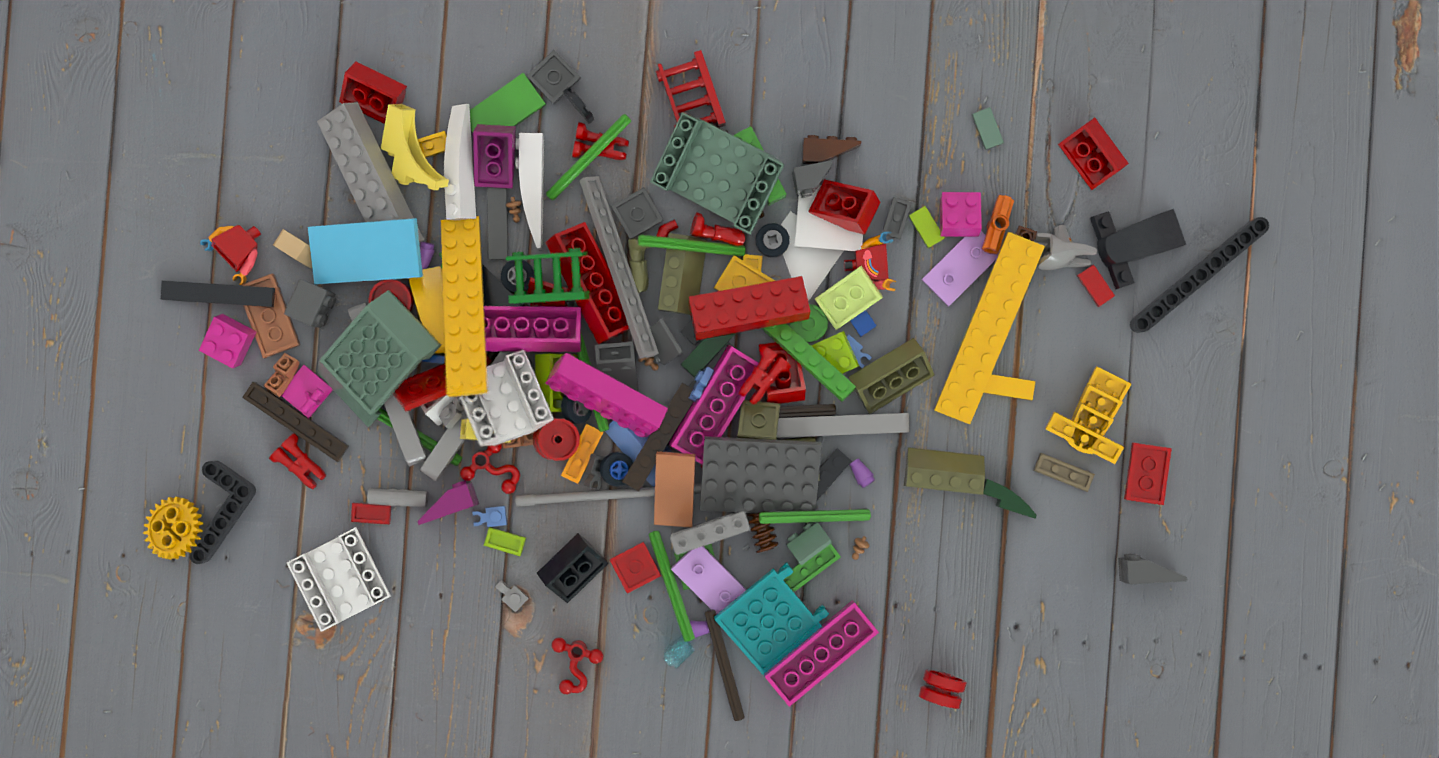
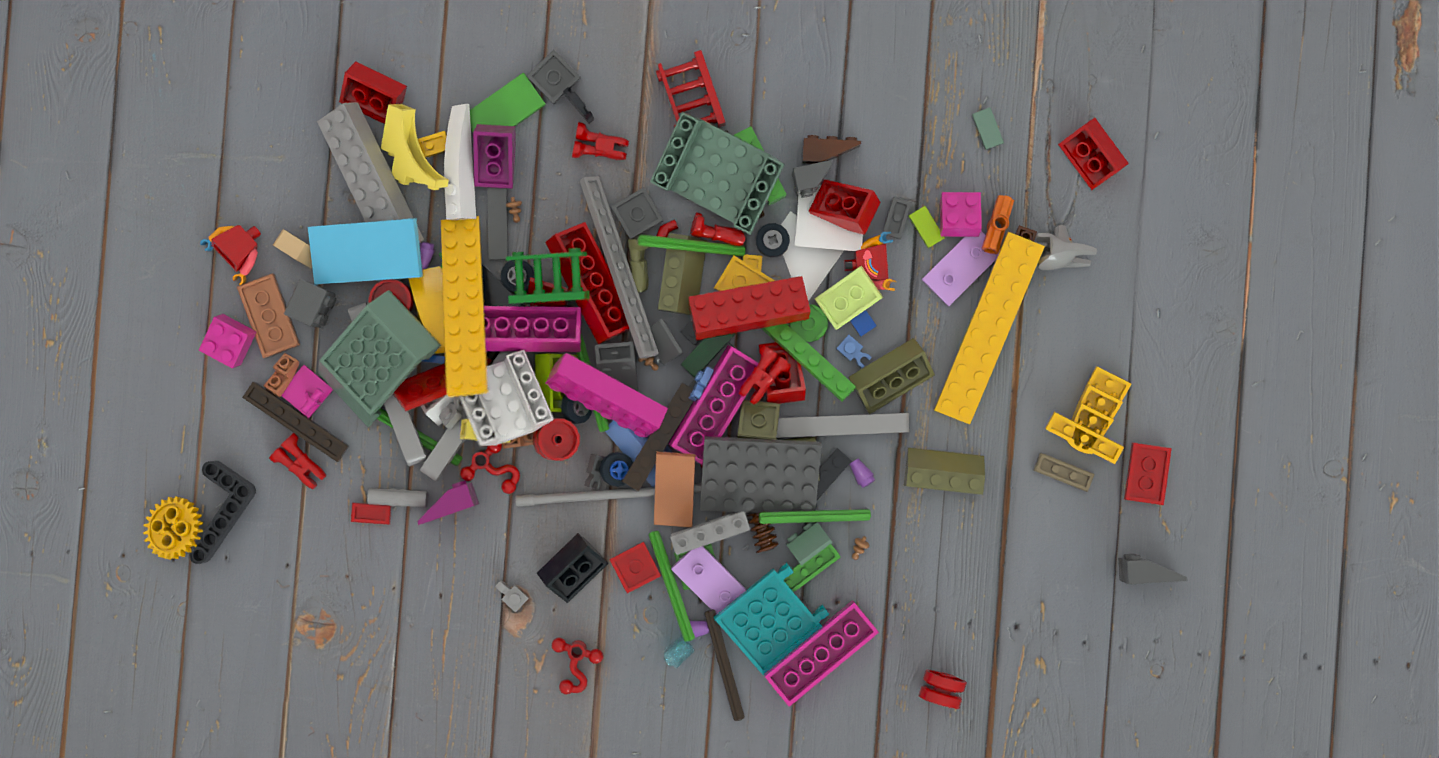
black tile [160,281,275,307] -> none
white slope [287,527,391,632] -> none
medium blue plate [472,506,507,527] -> none
lime tile [483,527,526,556] -> none
white slope [515,133,544,250] -> none
bright green axle [546,114,631,200] -> none
light orange plate [561,424,604,484] -> none
dark brown axle [779,404,836,418] -> none
lime plate [811,331,859,374] -> none
dark green slope [983,479,1037,519] -> none
yellow tile [984,374,1035,400] -> none
red tile [1077,264,1115,307] -> none
black slope [1090,209,1186,290] -> none
black beam [1130,217,1269,333] -> none

